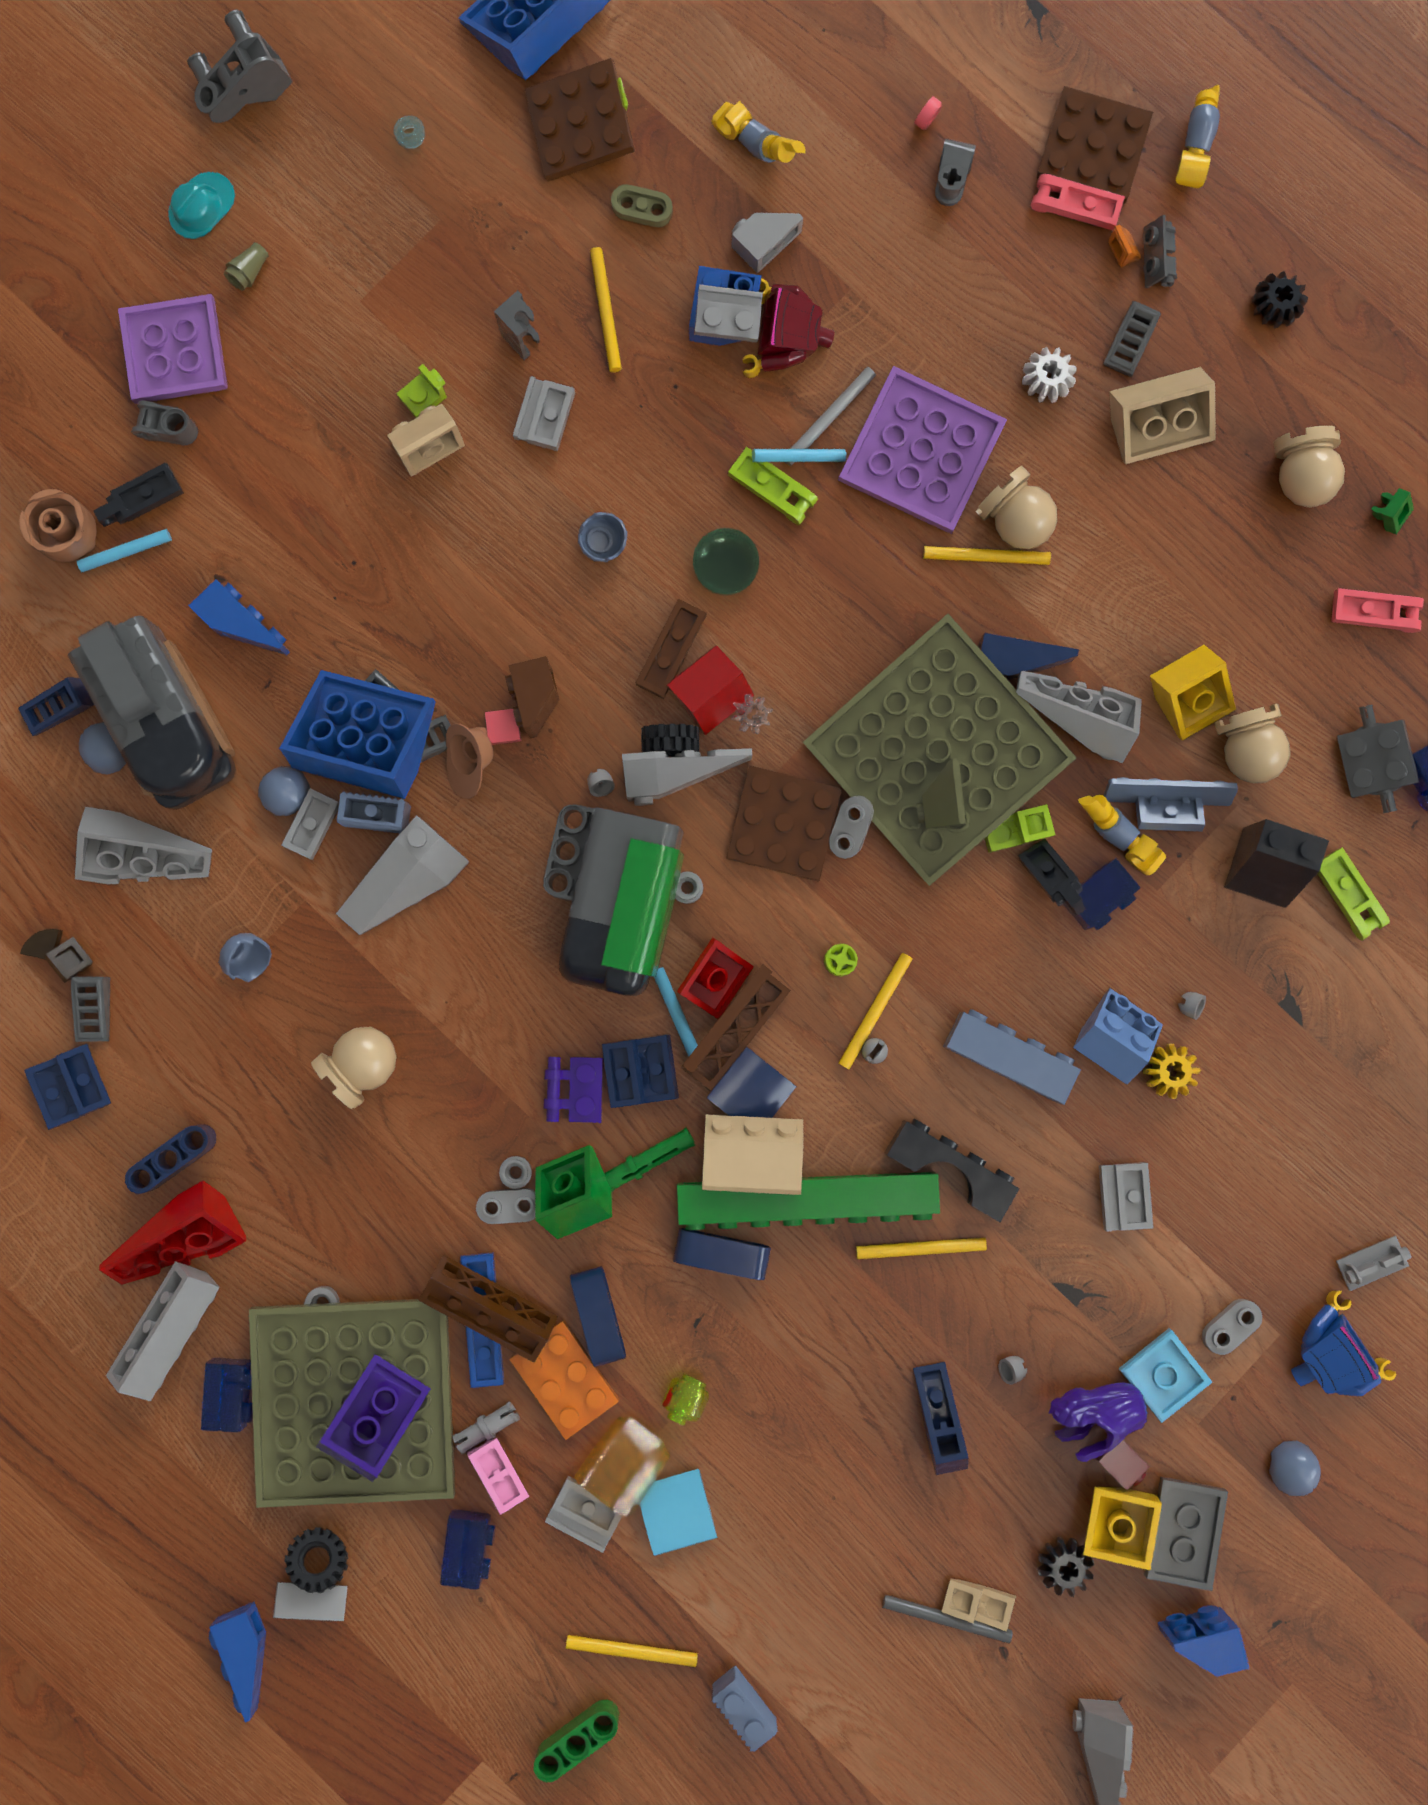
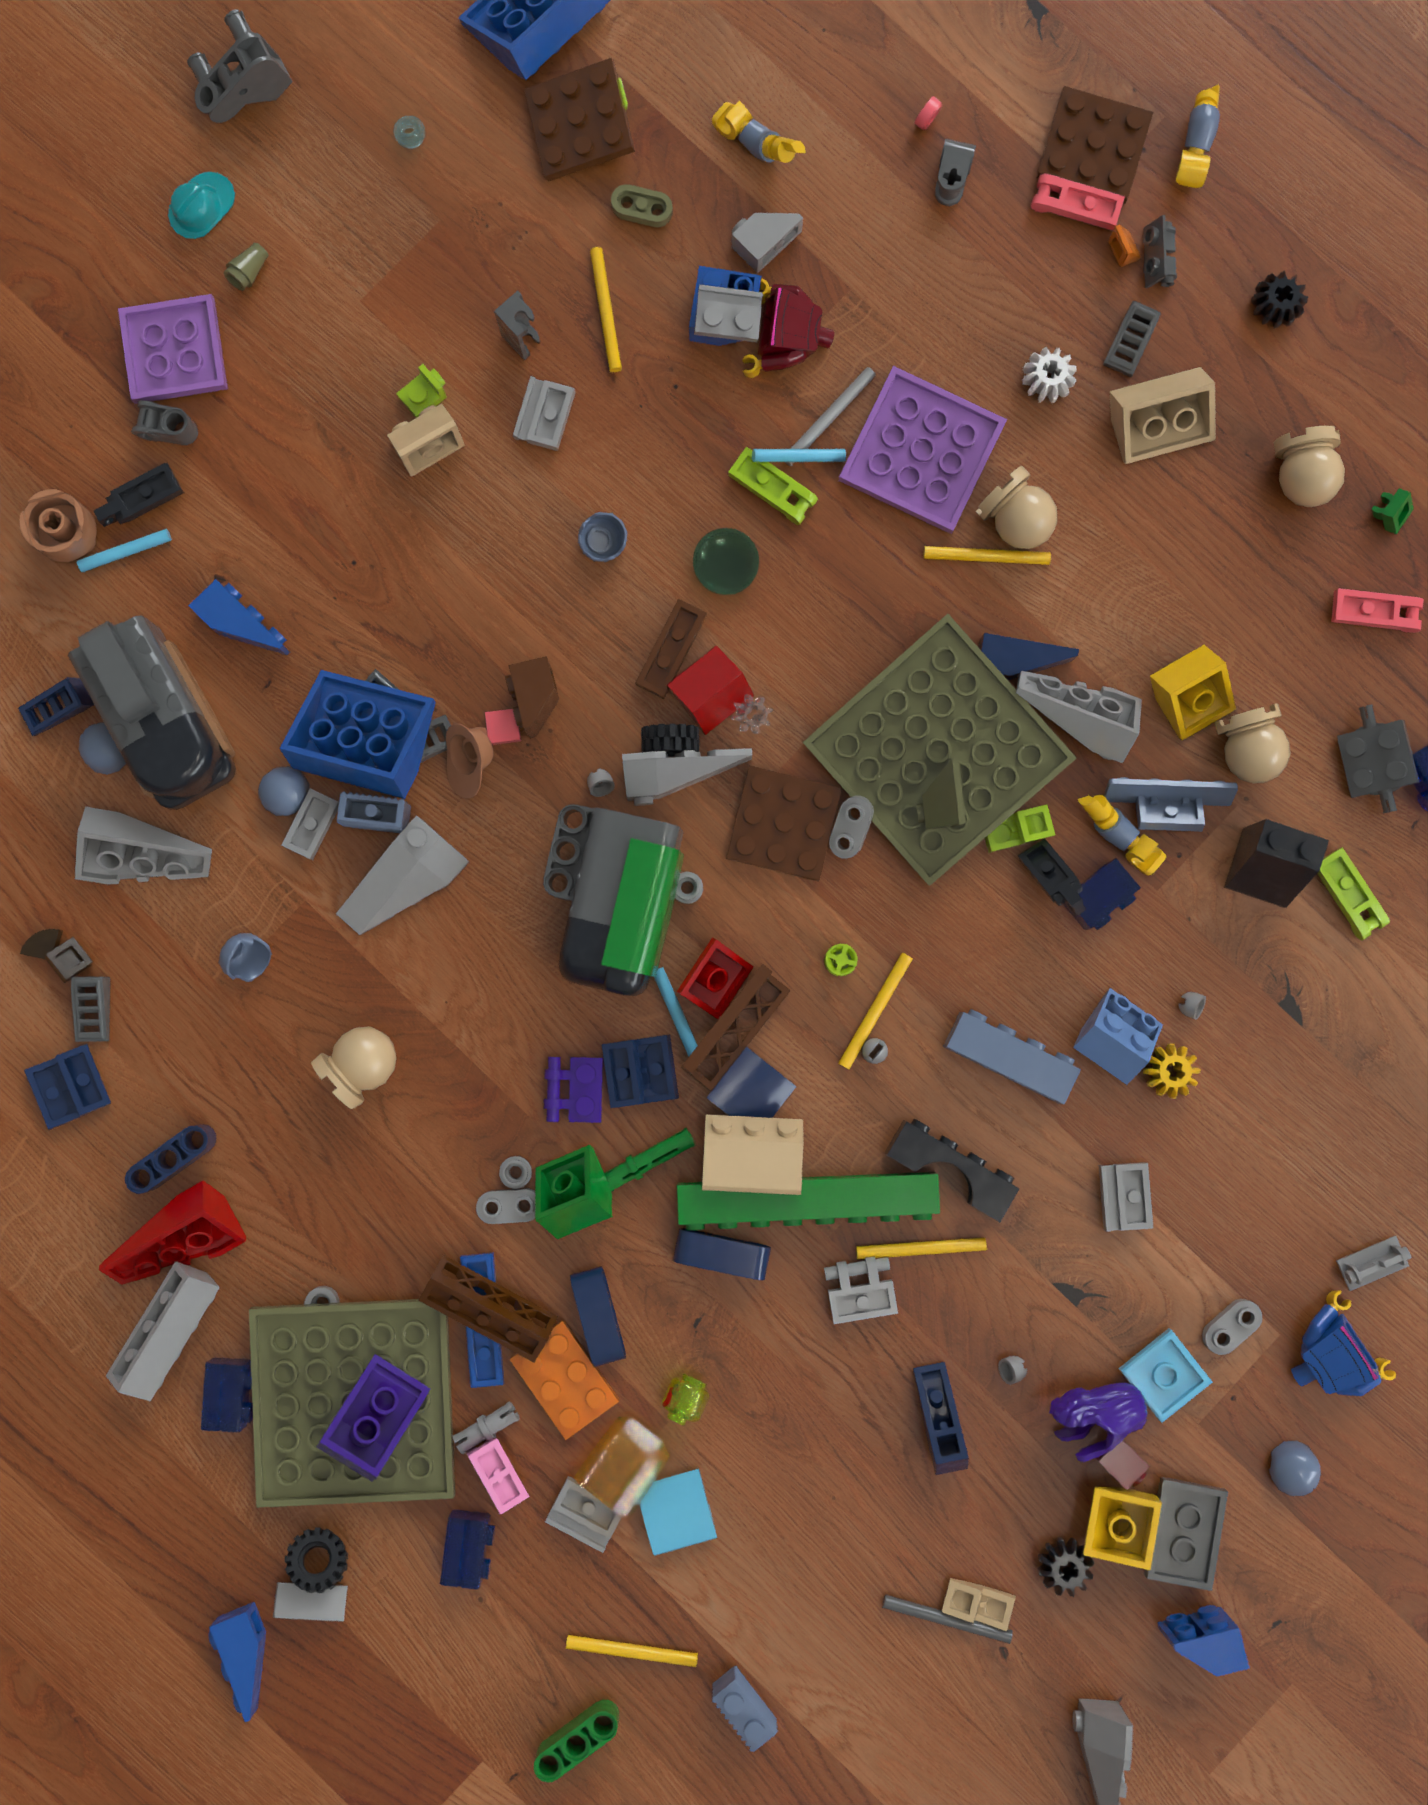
none -> light grey plate [824,1256,898,1324]

